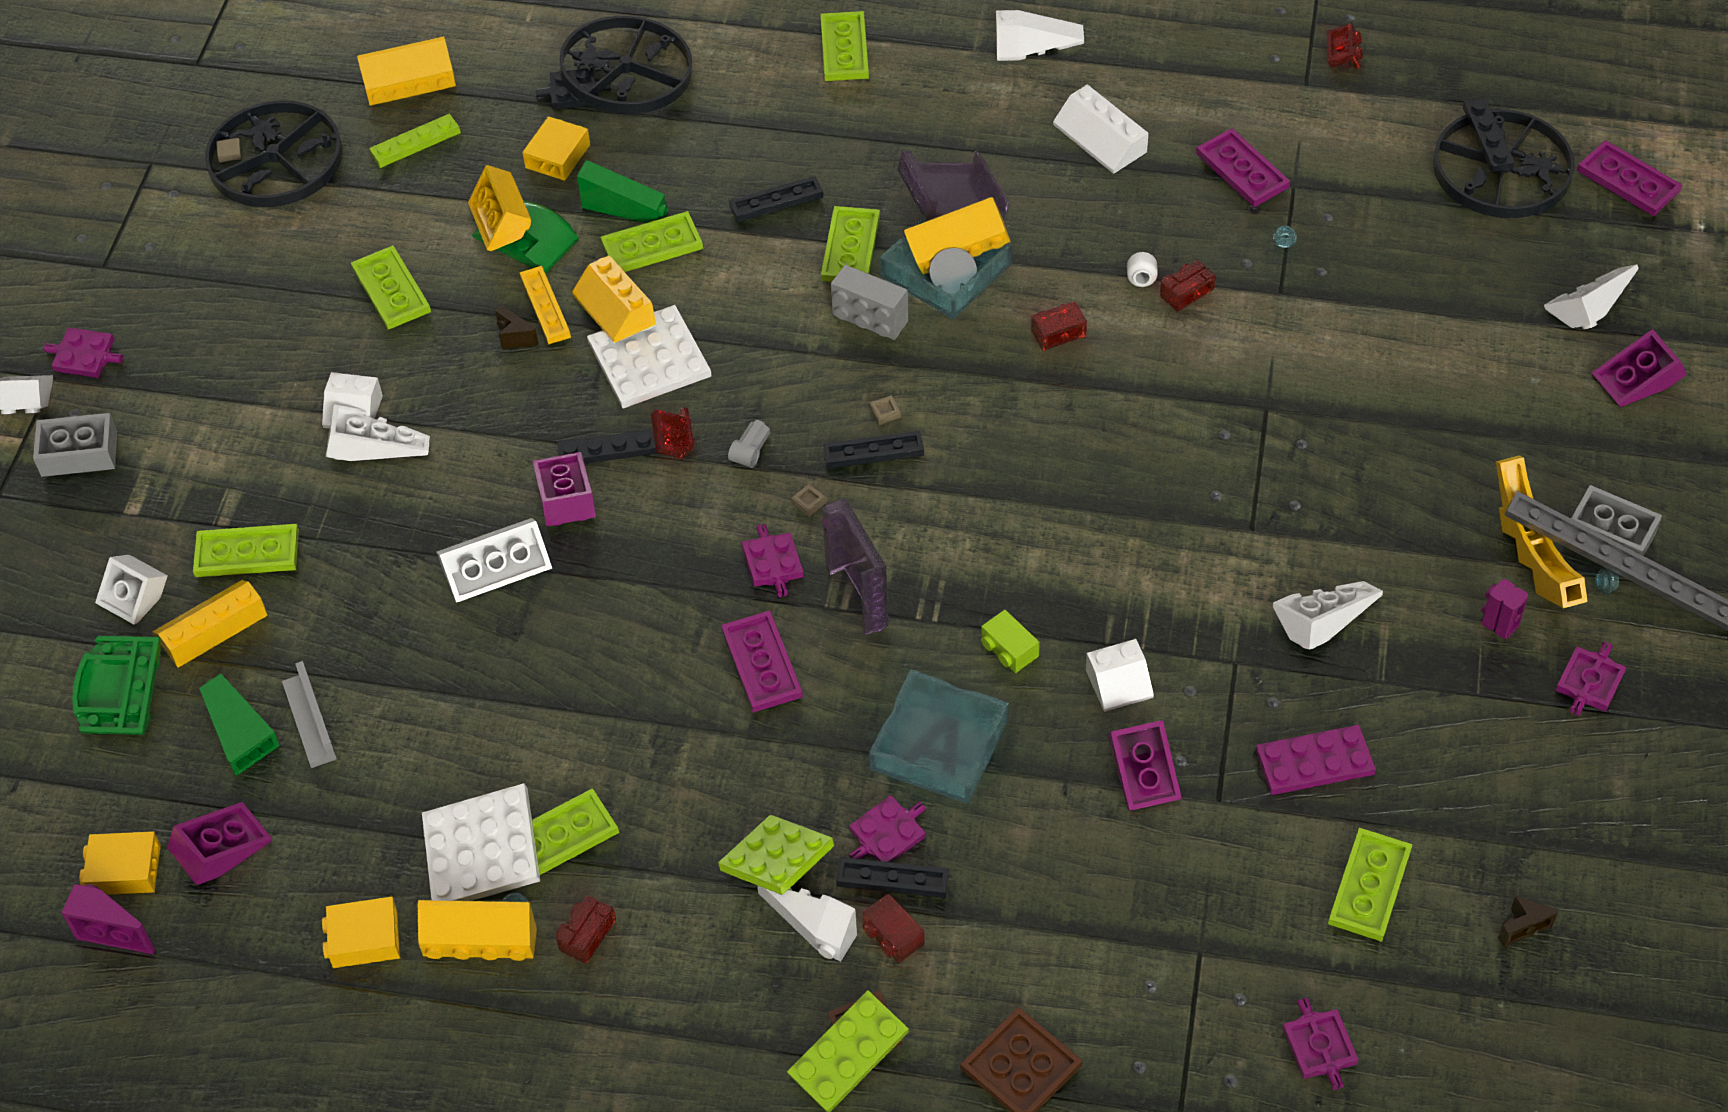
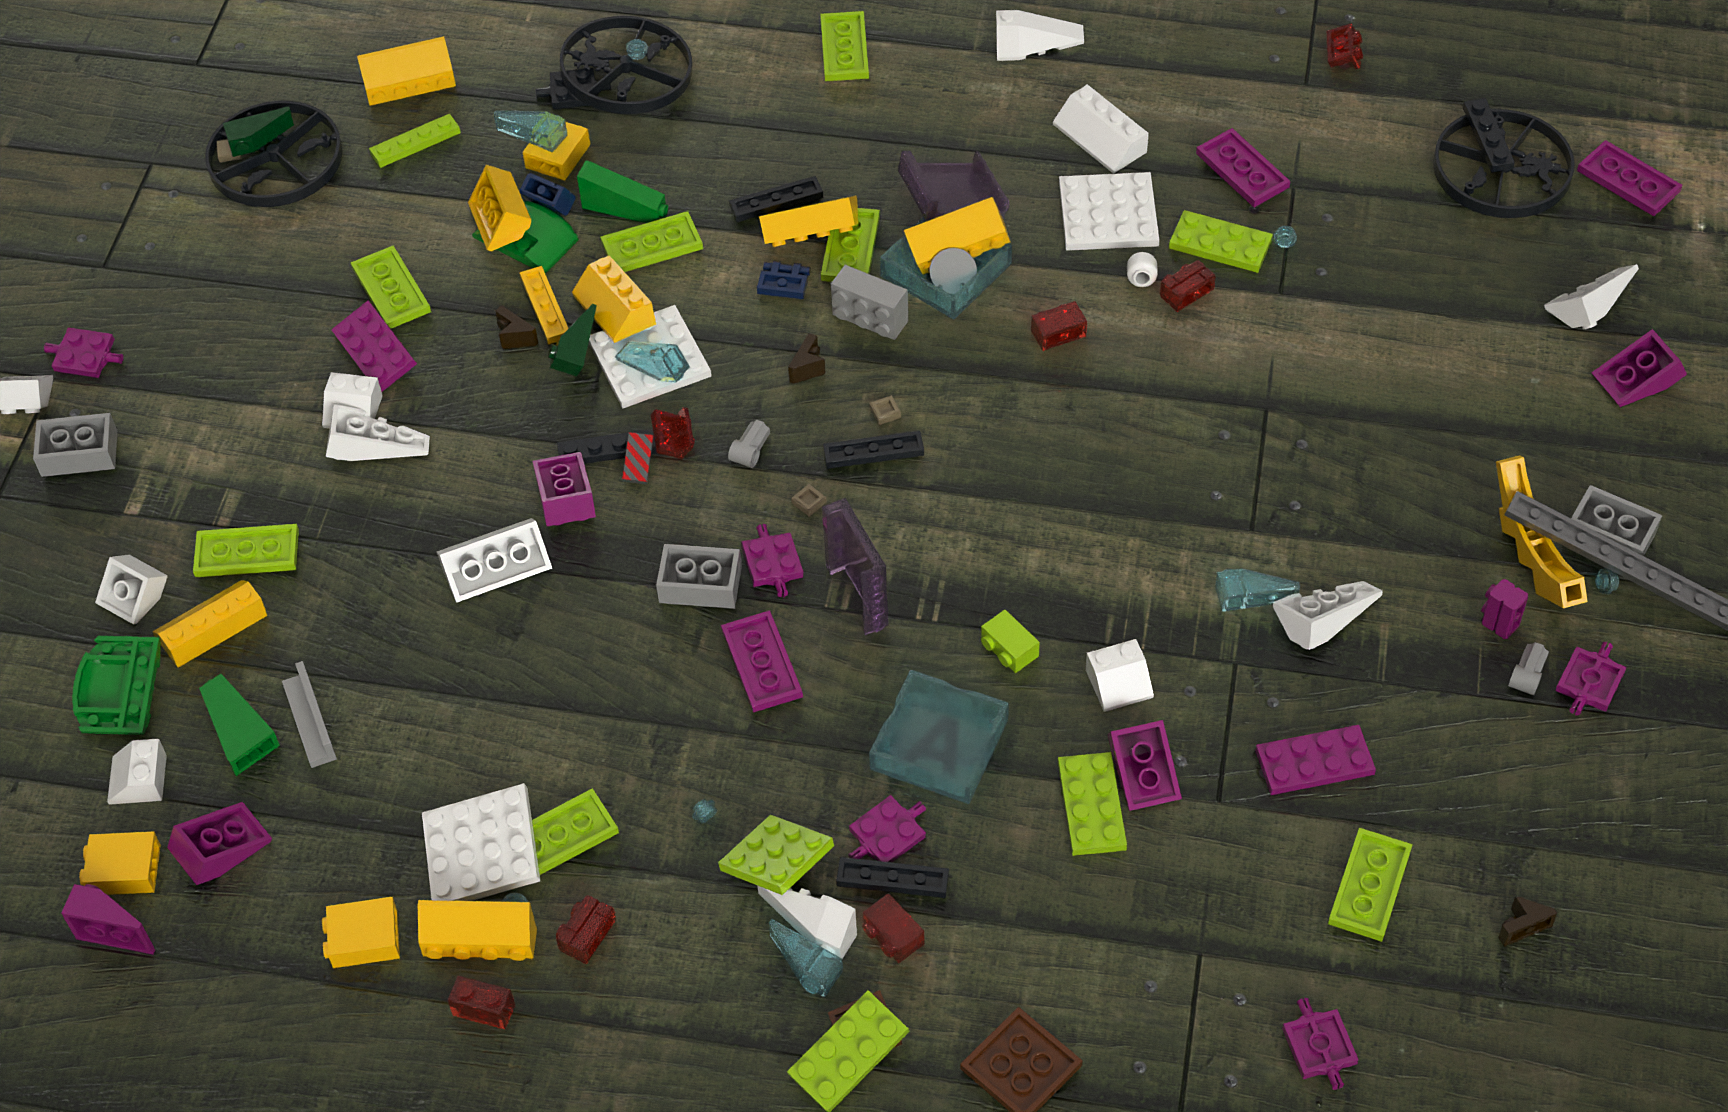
none -> white slope [107,739,167,804]
none -> dark green slope [223,106,294,157]
none -> magenta plate [331,301,417,392]
none -> clear red brick [448,976,515,1029]
none -> clear light blue slope [493,111,568,152]
none -> dark blue brick [520,173,576,216]
none -> dark green slope [548,304,597,376]
none -> clear light blue slope [615,341,690,383]
none -> tile [622,433,654,484]
none -> clear light blue plate [626,39,648,59]
none -> light grey brick [656,544,742,609]
none -> clear light blue plate [692,799,718,824]
none -> dark blue plate [757,260,811,299]
none -> yellow slope [759,195,858,247]
none -> clear light blue slope [769,919,843,997]
none -> dark brown slope [788,333,826,384]
none -> lime plate [1058,752,1127,856]
none -> white plate [1059,172,1159,250]
none -> lime plate [1169,210,1273,273]
none -> clear light blue slope [1215,569,1300,612]
none -> light grey piece [1508,642,1549,695]

